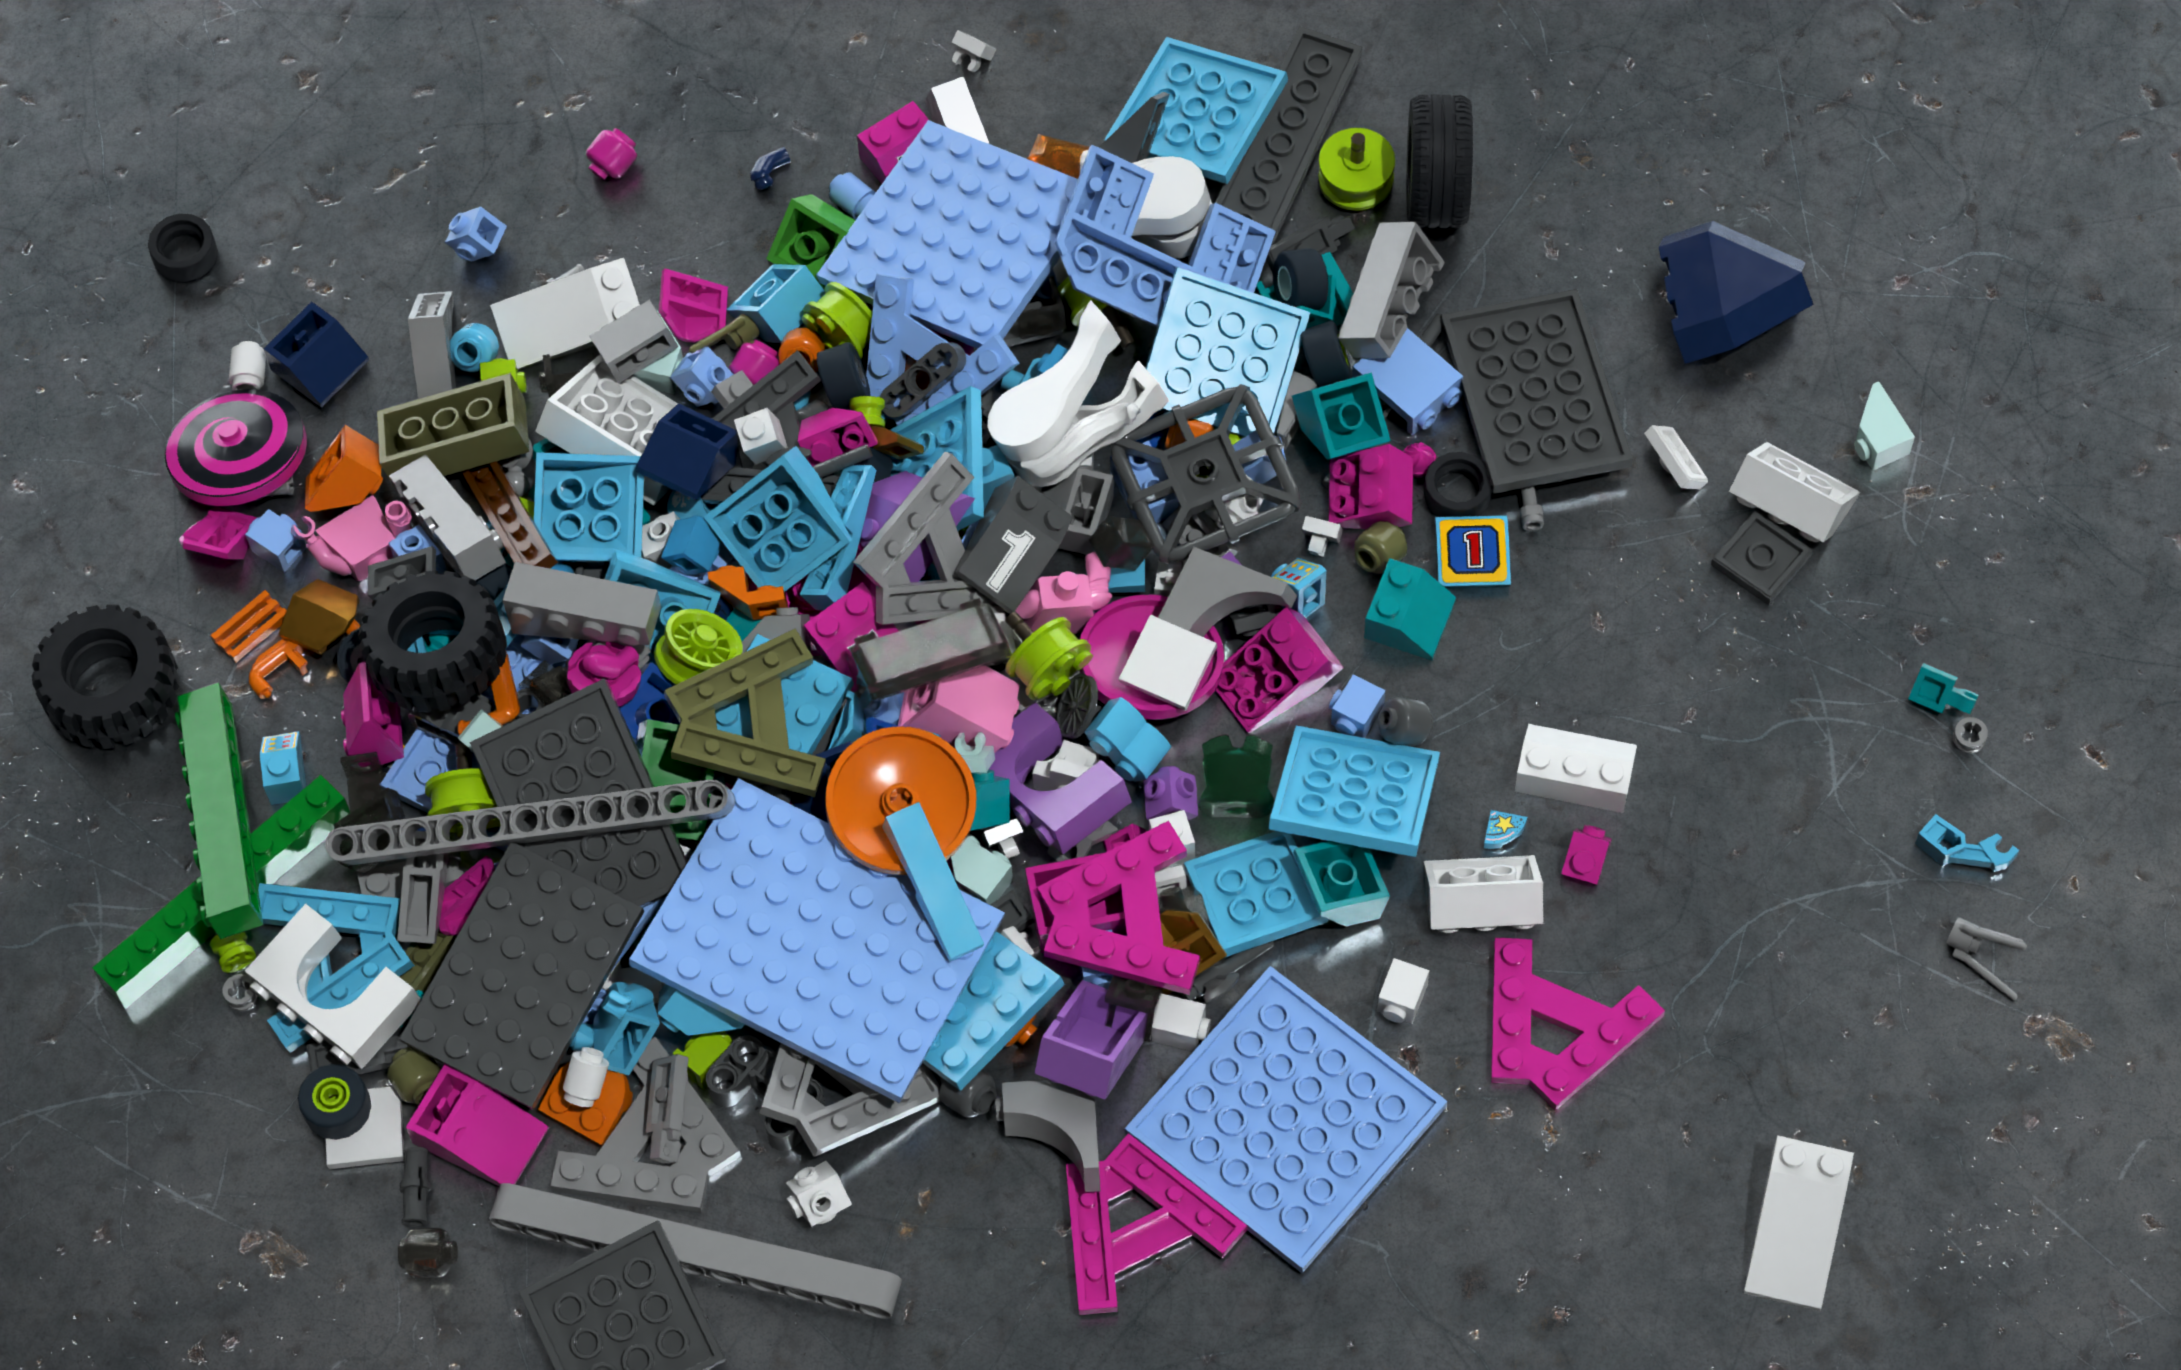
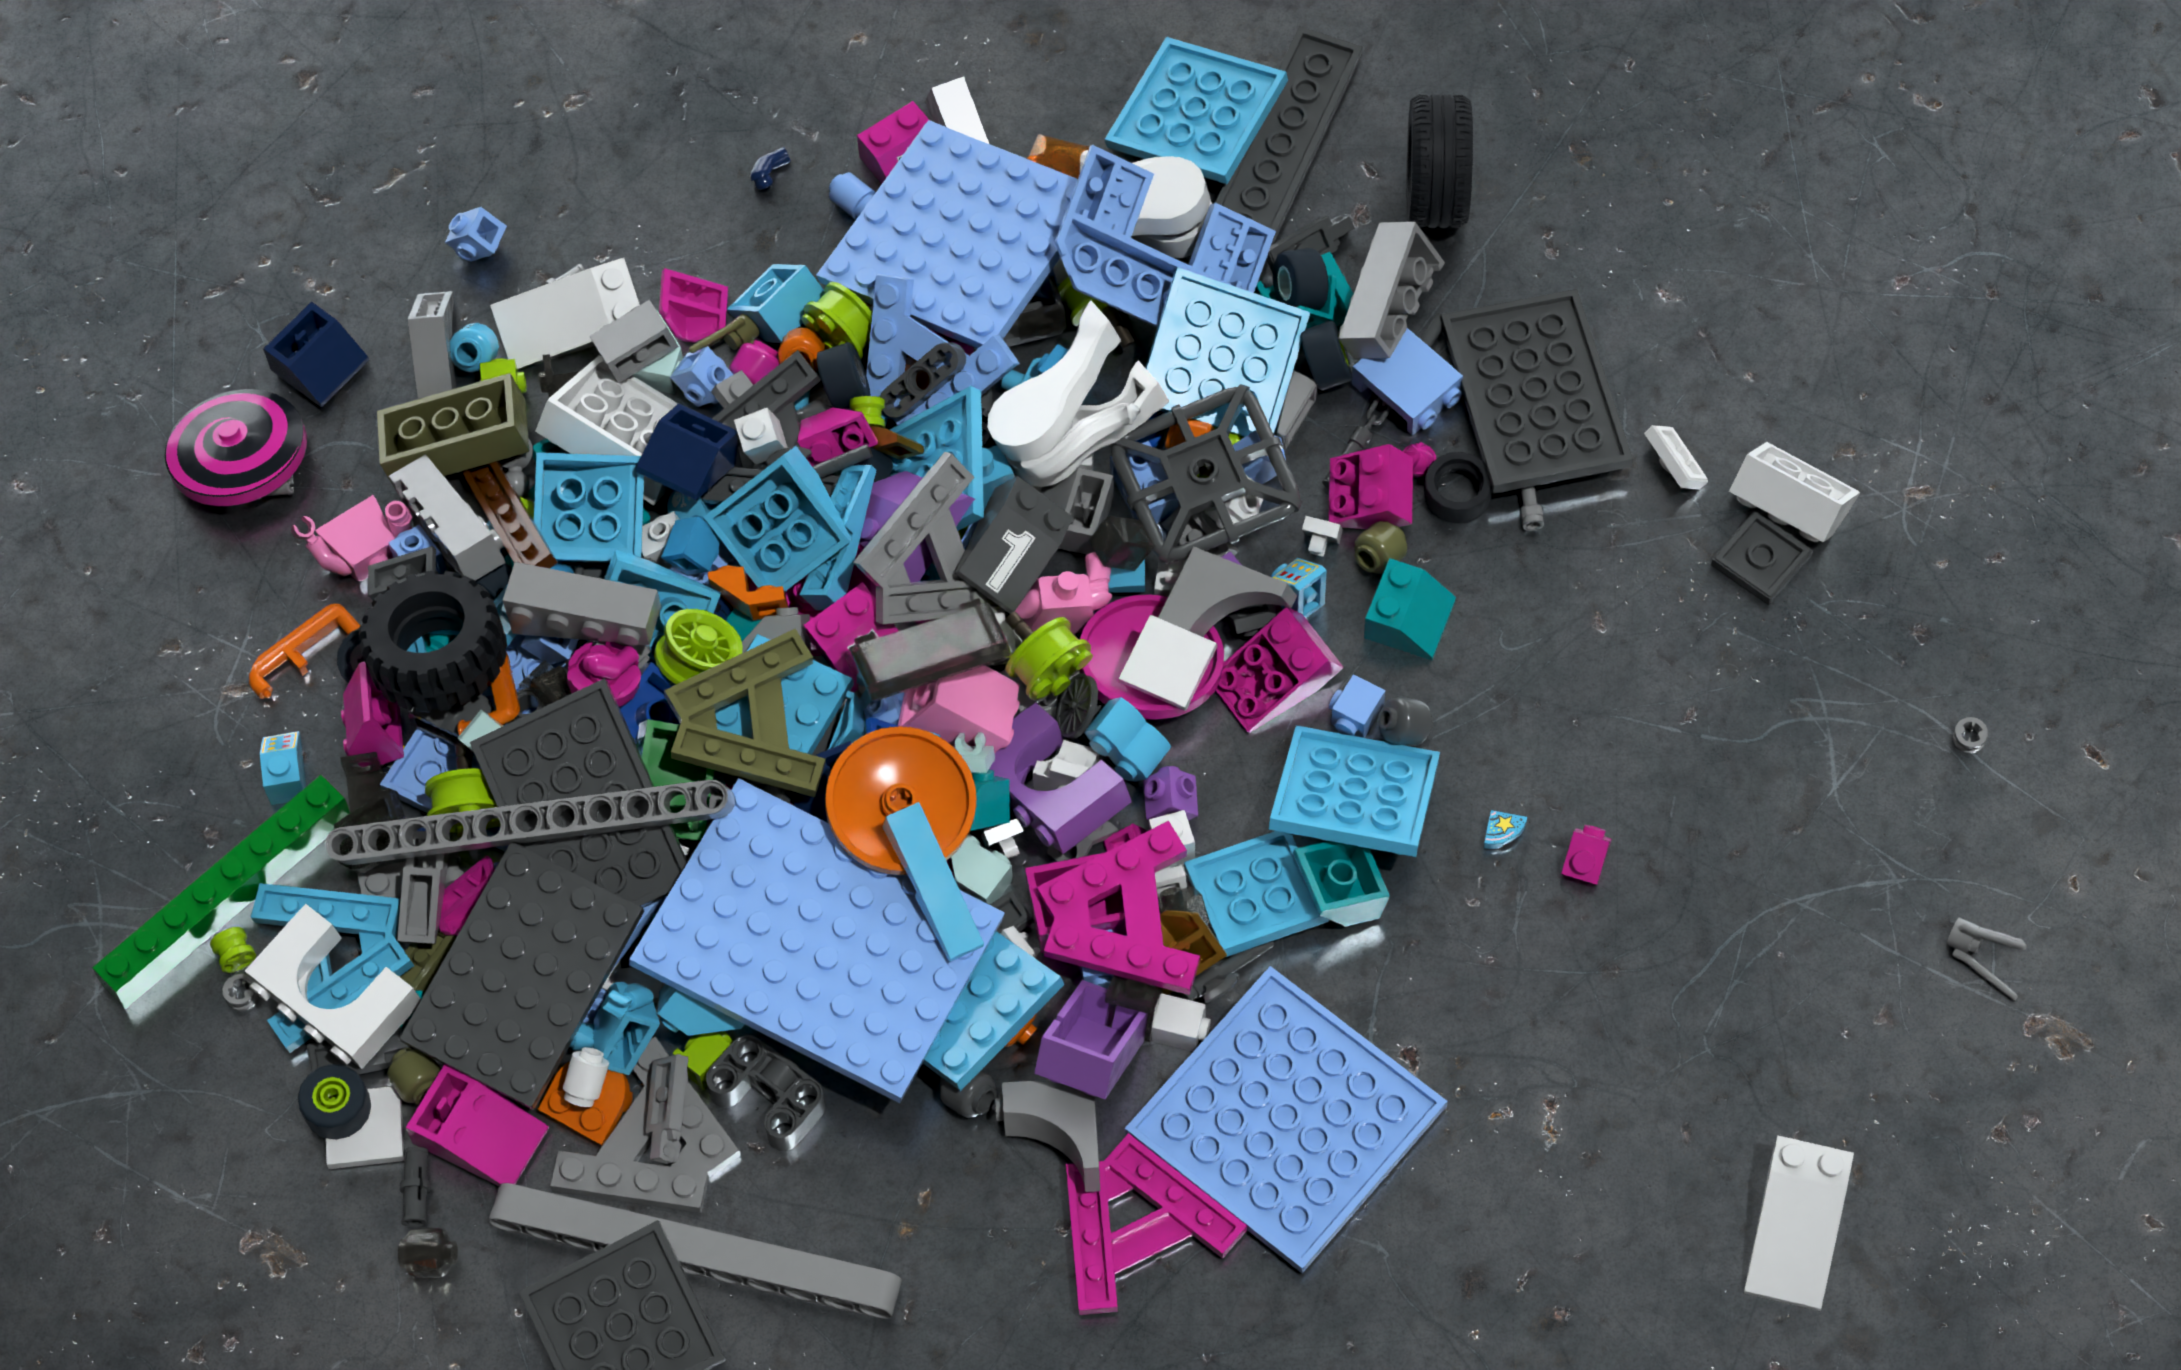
black tyre [31,604,179,749] -> none
black tyre [148,213,218,282] -> none
brick [175,682,263,939] -> none
dark pink slope [179,507,258,559] -> none
orange tile [210,590,287,663] -> none
white brick [229,341,266,391] -> none
light blue brick [245,509,307,573] -> none
pearl gold slope [279,579,359,654] -> none
orange slope [305,425,383,512] -> none
dark pink head [586,128,637,180] -> none
light grey plate [759,1043,941,1157] -> none
bright green slope [766,194,856,289] -> none
white brick [786,1161,852,1227] -> none
white tile [952,30,996,72] -> none
dark grey slope [1099,92,1170,163] -> none
clear green piece [1198,734,1275,818] -> none
teal slope [1291,372,1391,460] -> none
lime wheel [1318,128,1395,211] -> none
white brick [1377,958,1429,1024] -> none
white slope [1423,855,1543,933] -> none
slope [1435,515,1511,588] -> none
dark pink plate [1491,938,1665,1111] -> none
white slope [1515,724,1637,813] -> none
dark blue panel [1659,221,1814,364] -> none
light aqua slope [1854,381,1915,470] -> none
teal plate [1908,663,1979,714] -> none
medium azure piece [1915,814,2019,872] -> none

